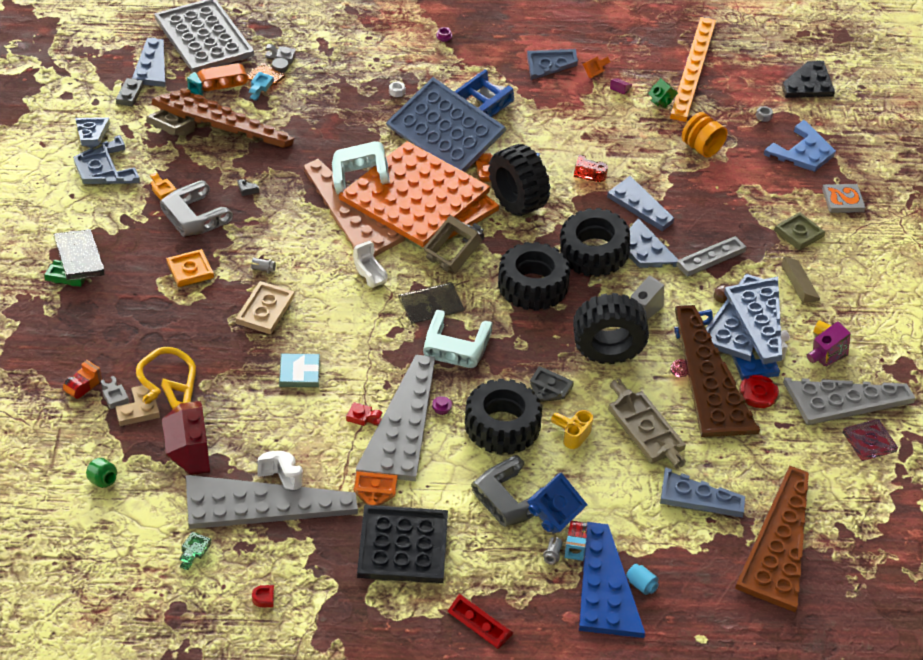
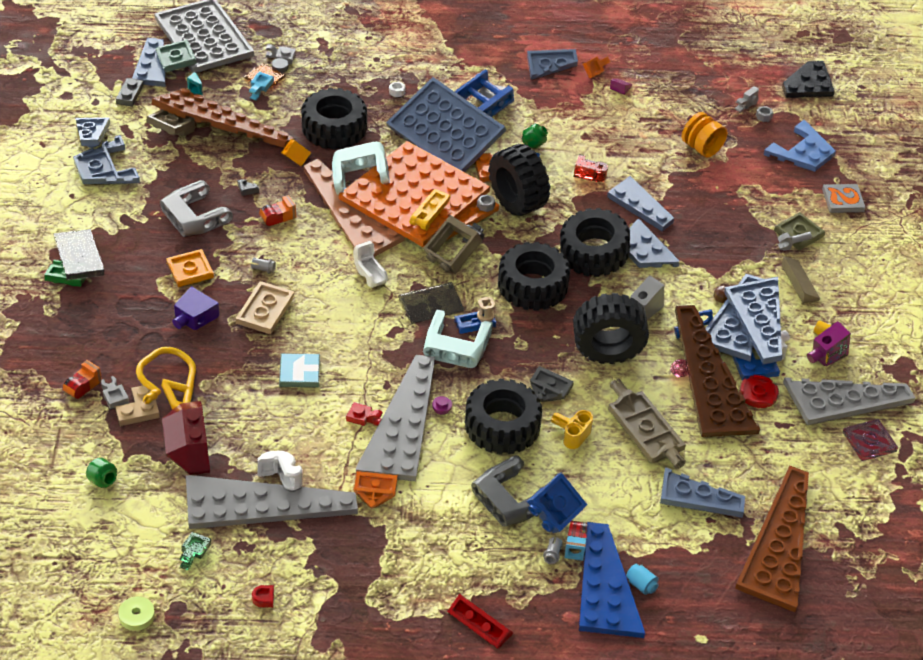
light orange plate [150,173,176,200] -> none
orange beam [197,64,248,91] -> none
black plate [357,505,448,584] -> none
magenta plate [436,27,452,42] -> none
green brick [648,78,678,108] -> none
light orange plate [670,17,716,122] -> none
light grey plate [676,236,746,277] -> none
none -> yellowish green piece [118,596,155,631]
none -> sand green tile [155,39,197,72]
none -> torso [172,286,219,330]
none -> leg [259,195,296,226]
none -> light orange panel [281,139,311,166]
none -> black tyre [301,88,367,150]
none -> yellow plate [409,189,450,231]
none -> blue tile [454,312,496,334]
none -> light grey tile [477,194,495,212]
none -> tan bush [477,297,495,322]
none -> green head [522,123,548,149]
none -> light grey plate [735,86,759,112]
none -> light grey bar [778,232,812,251]

